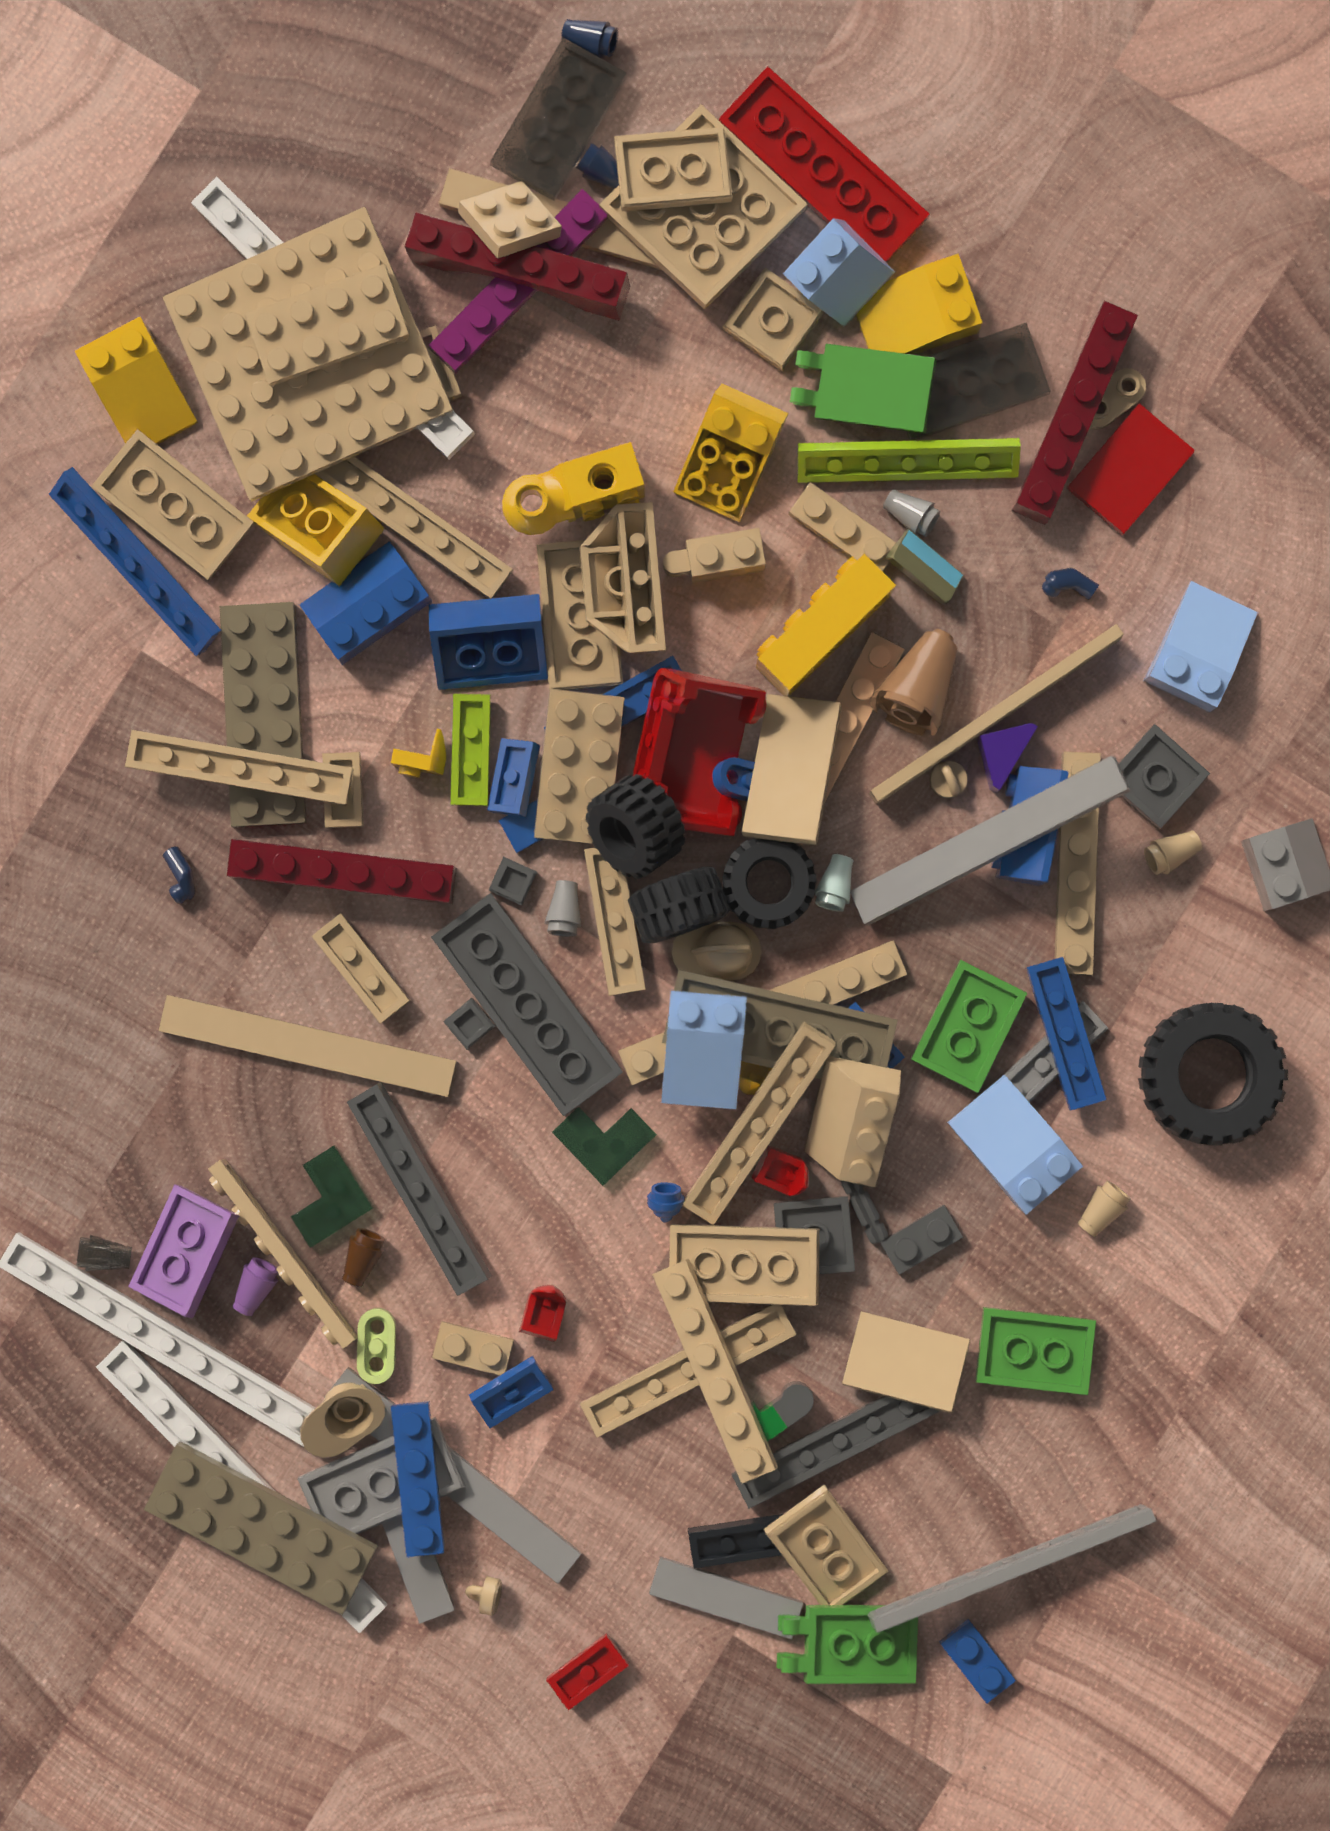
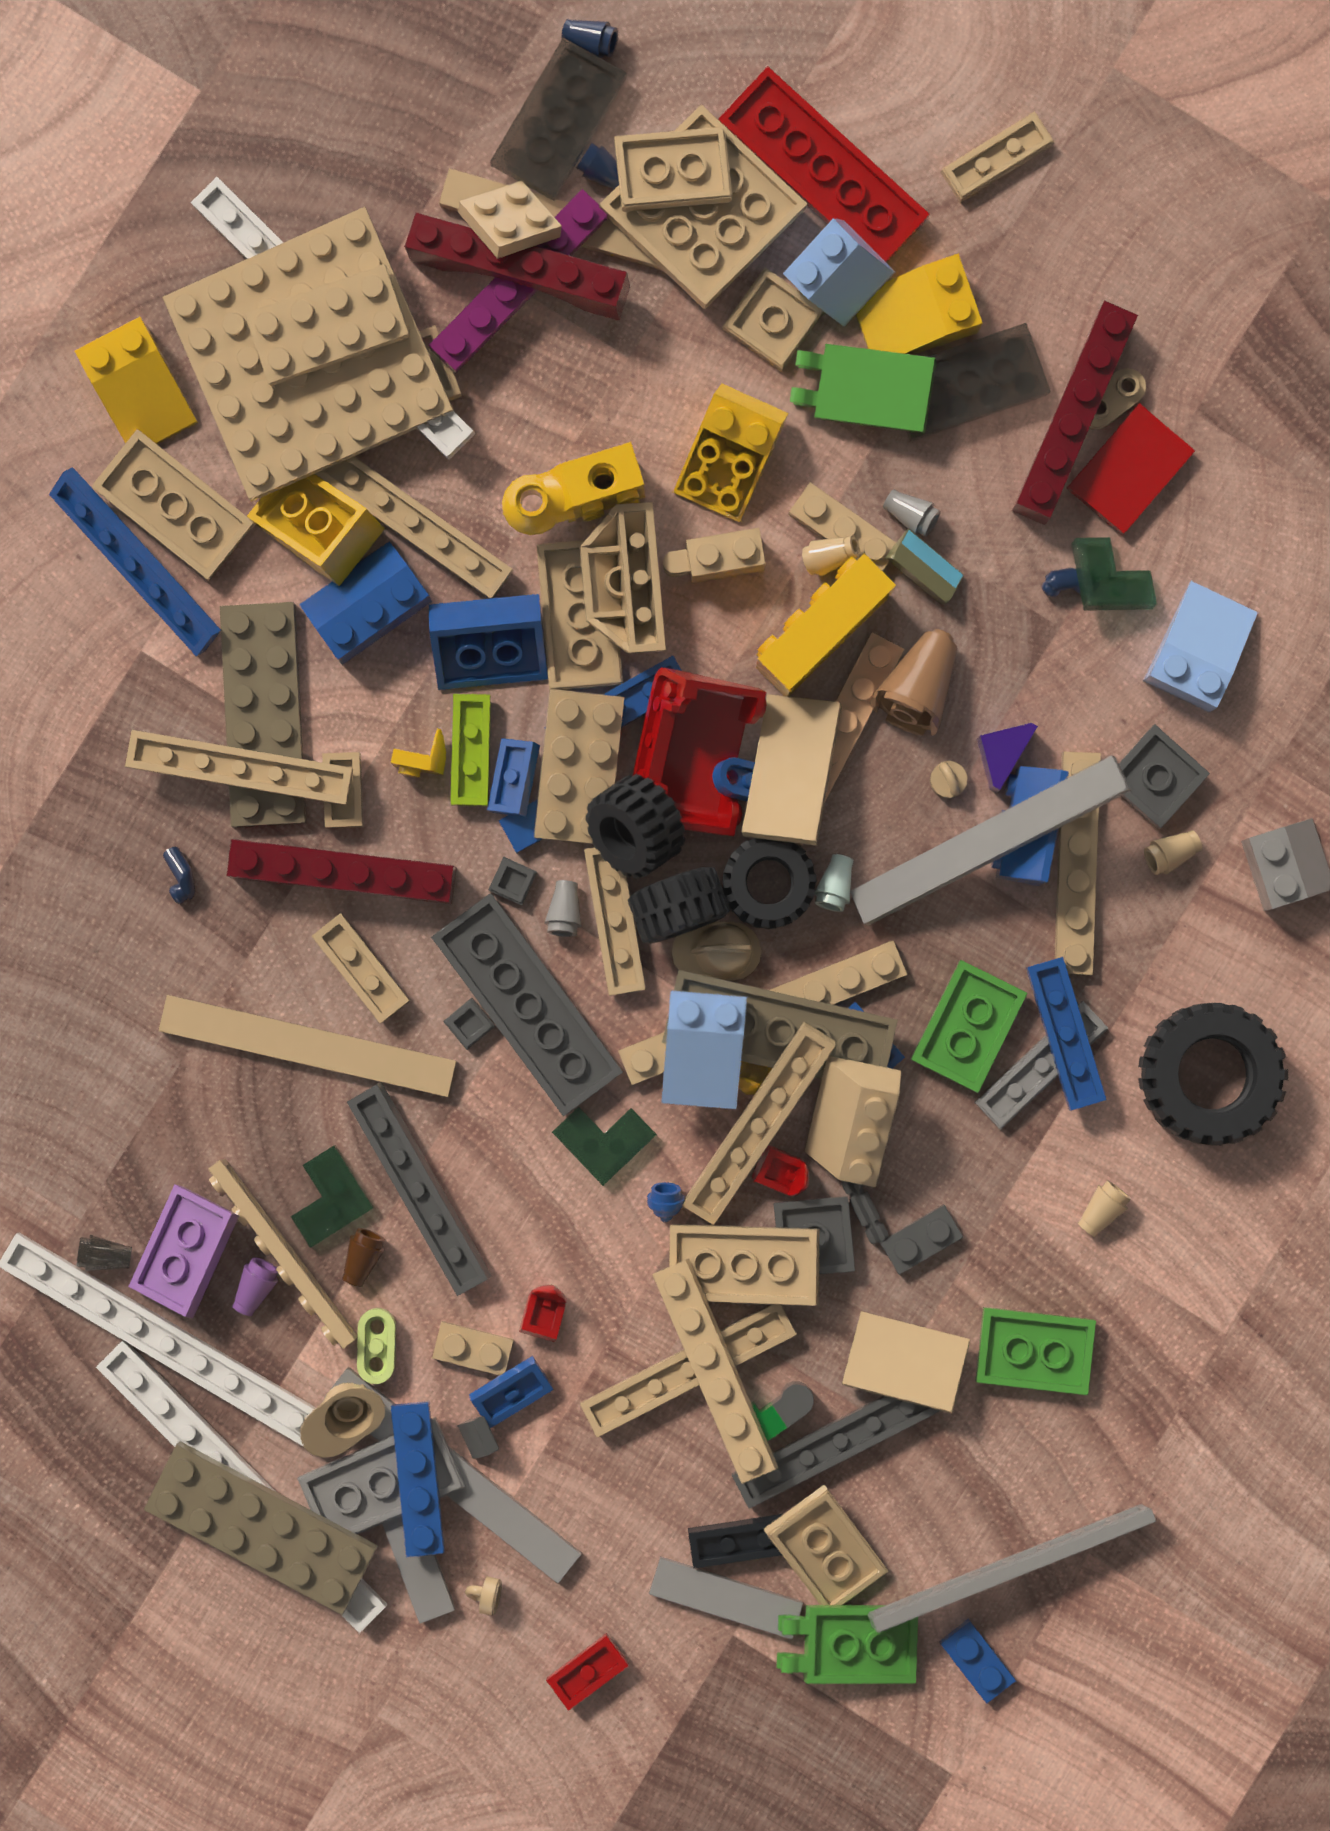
lime plate [797,438,1021,483] -> none
tan tile [868,624,1124,804] -> none
light blue slope [947,1075,1083,1214] -> none
none -> dark grey tile [457,1416,499,1459]
none -> tan cone [802,536,860,576]
none -> tan tile [941,111,1054,203]
none -> clear green tile [1071,537,1157,611]

